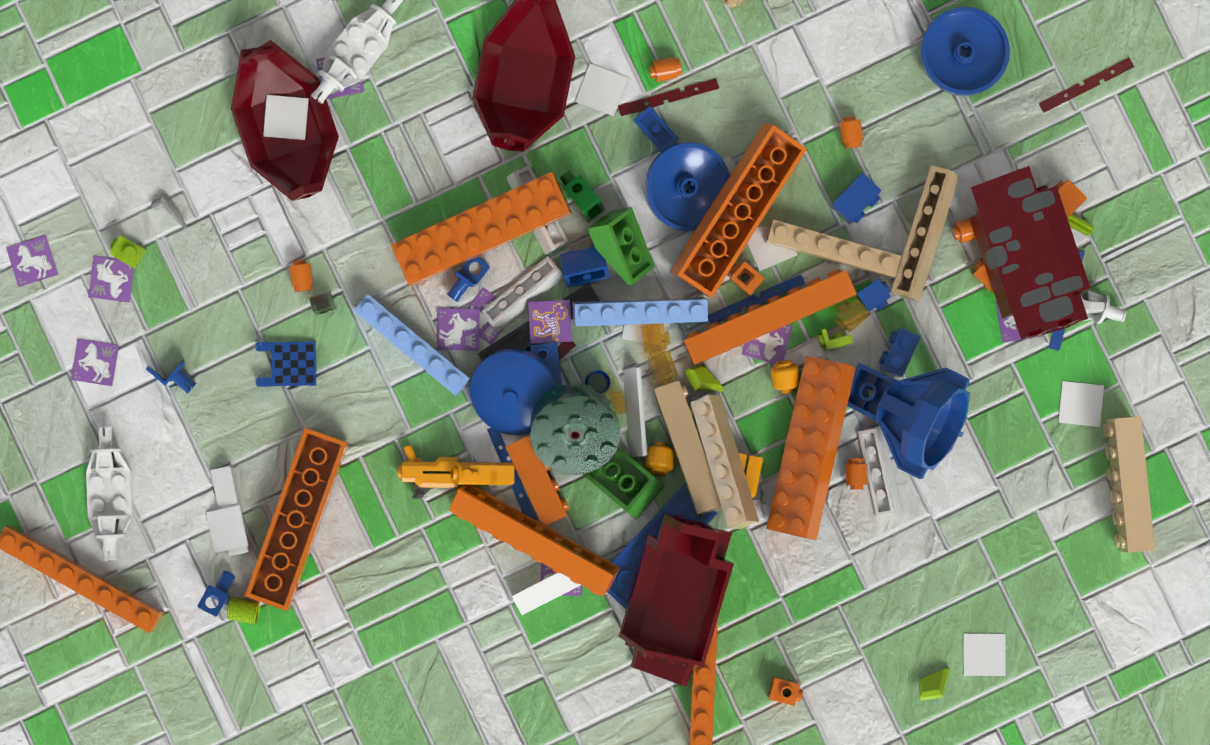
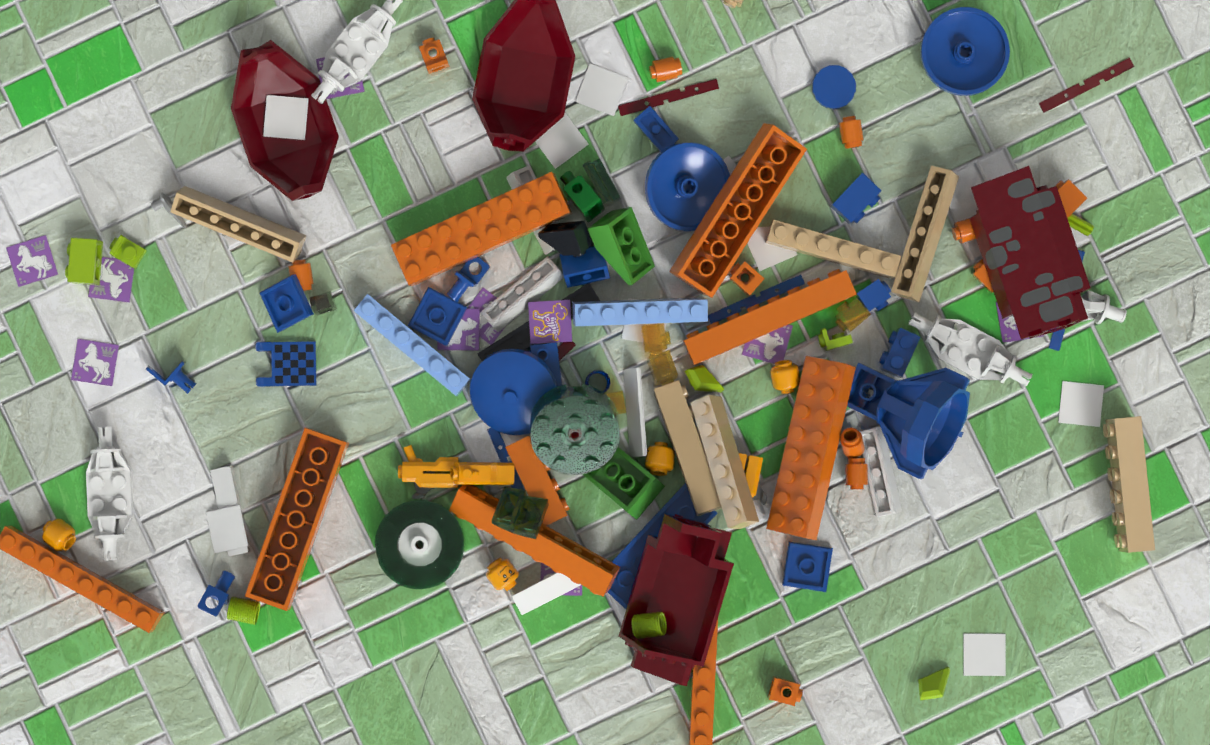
none -> light orange head [42,519,76,551]
none -> lime brick [65,238,103,285]
none -> tan brick [170,186,306,262]
none -> blue tile [260,274,314,333]
none -> clear green piece [375,500,466,589]
none -> blue tile [408,287,468,346]
none -> orange brick [419,37,450,74]
none -> light orange head [486,557,519,591]
none -> clear green slope [491,486,549,539]
none -> white sticker [535,113,589,169]
none -> black slope [538,220,593,257]
none -> clear green slope [583,158,621,204]
none -> lime piece [632,611,667,639]
none -> blue tile [782,542,833,592]
none -> blue tile [812,65,856,109]
none -> orange brick [840,428,865,458]
none -> white plate [908,312,1033,387]

